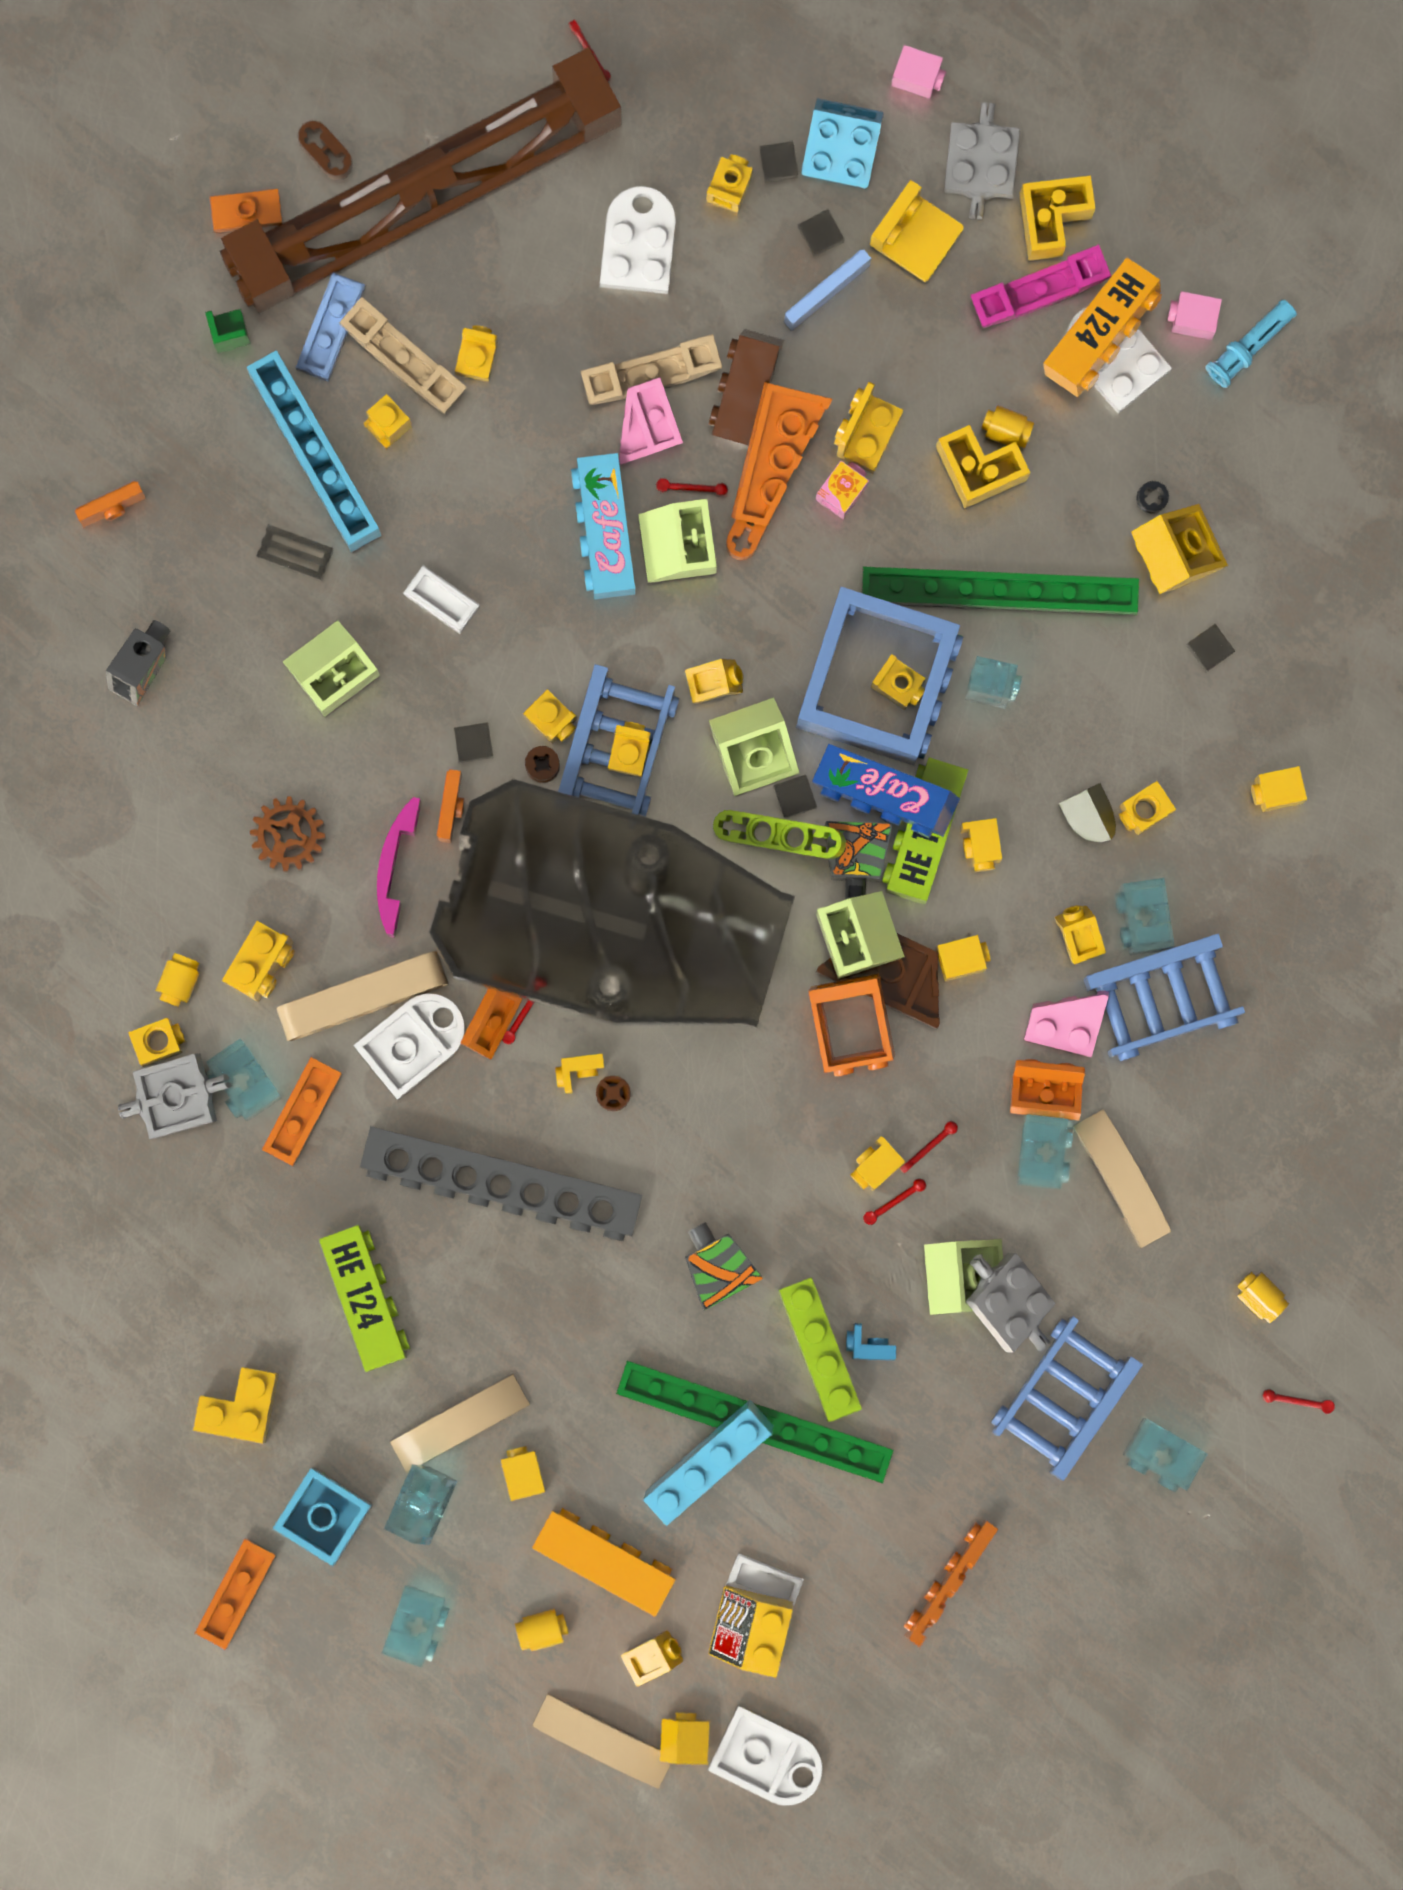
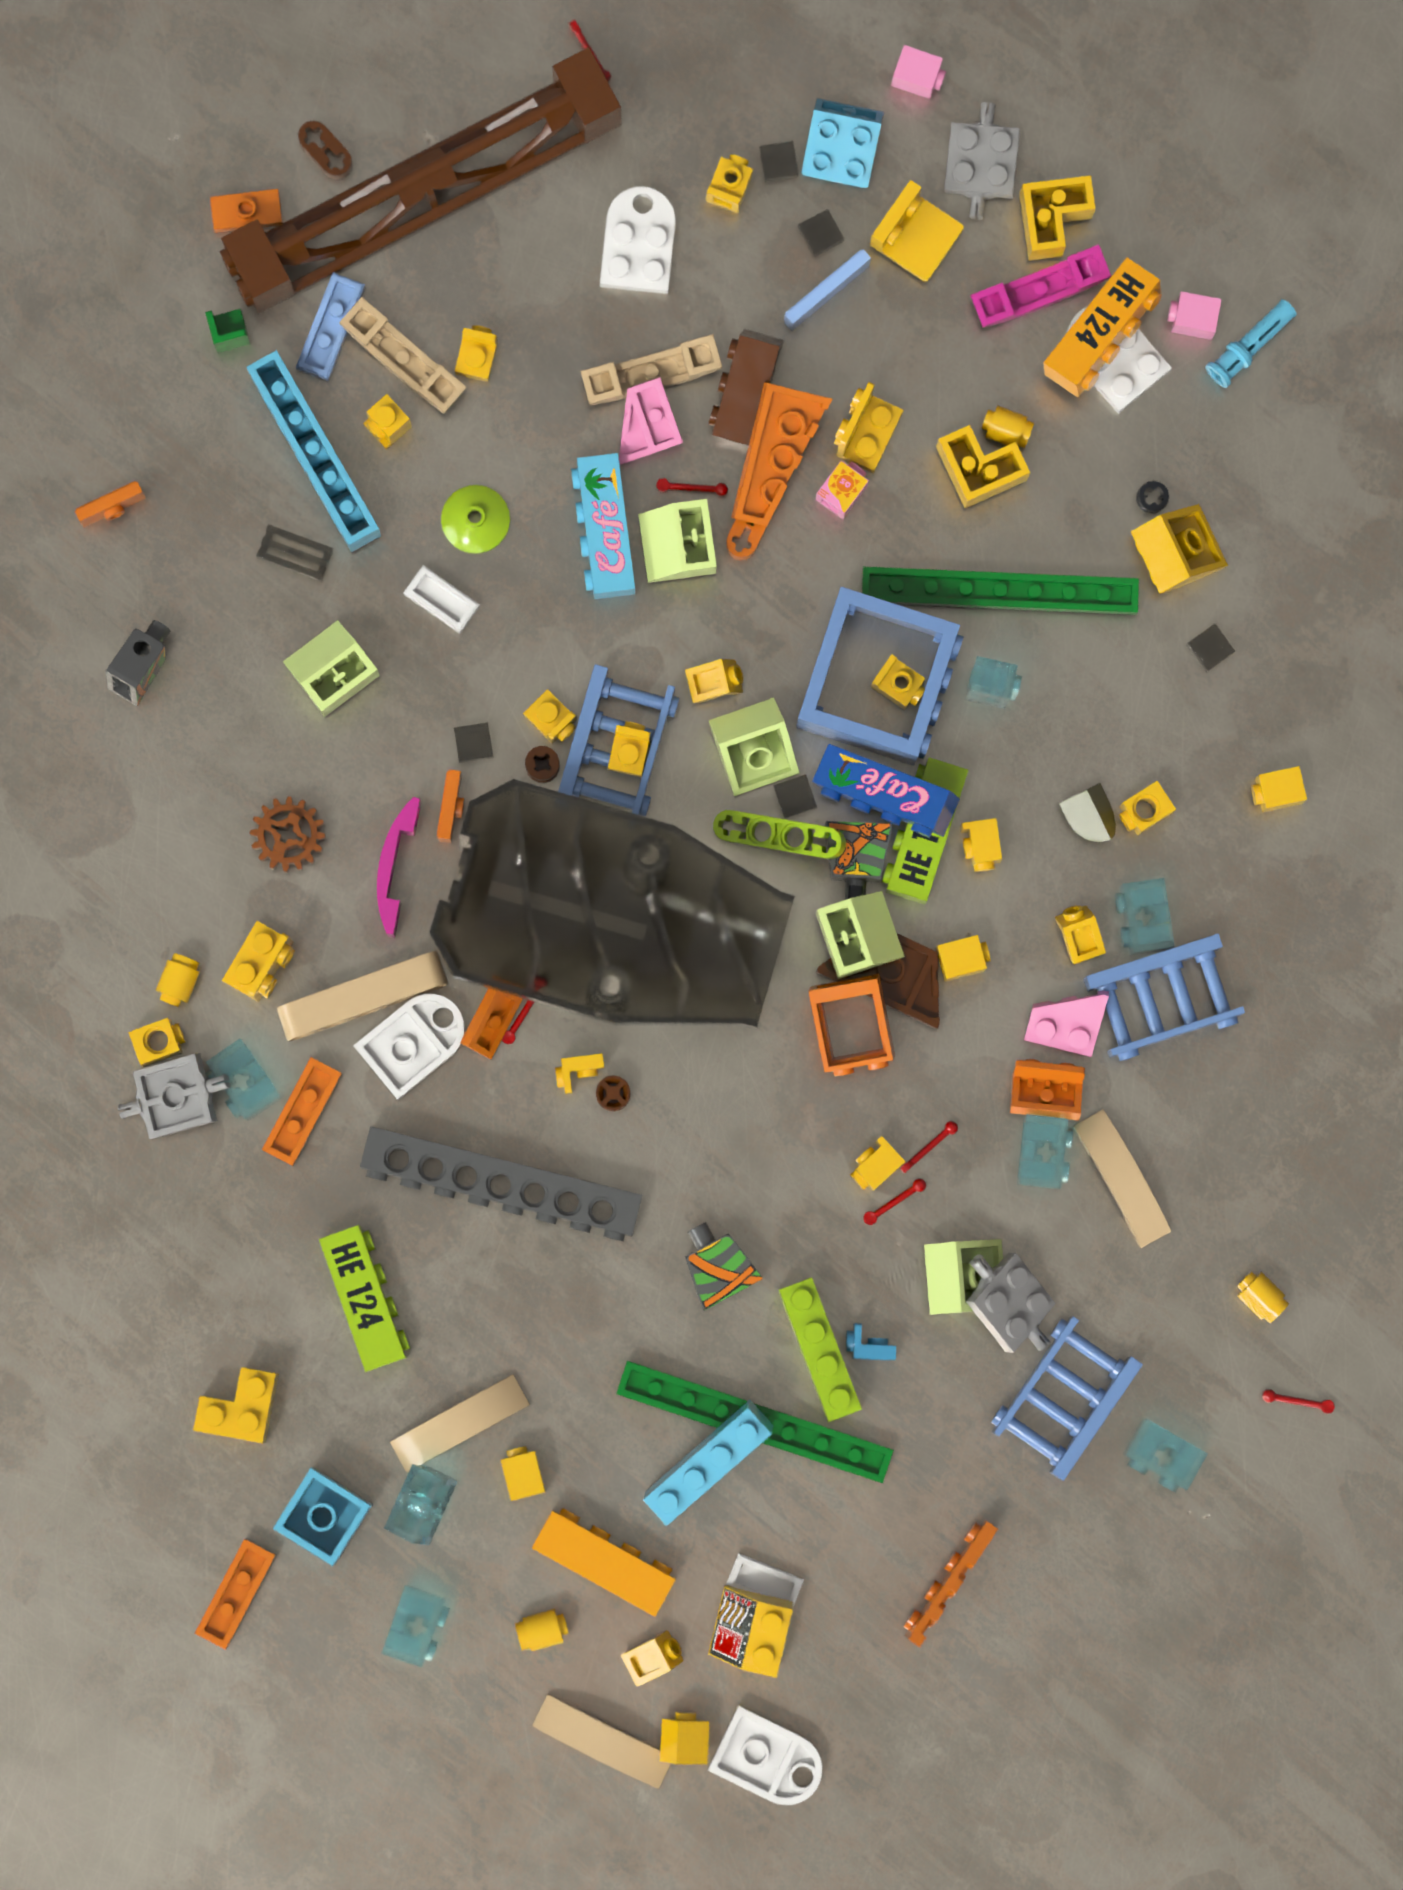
none -> lime dish [441,485,510,554]

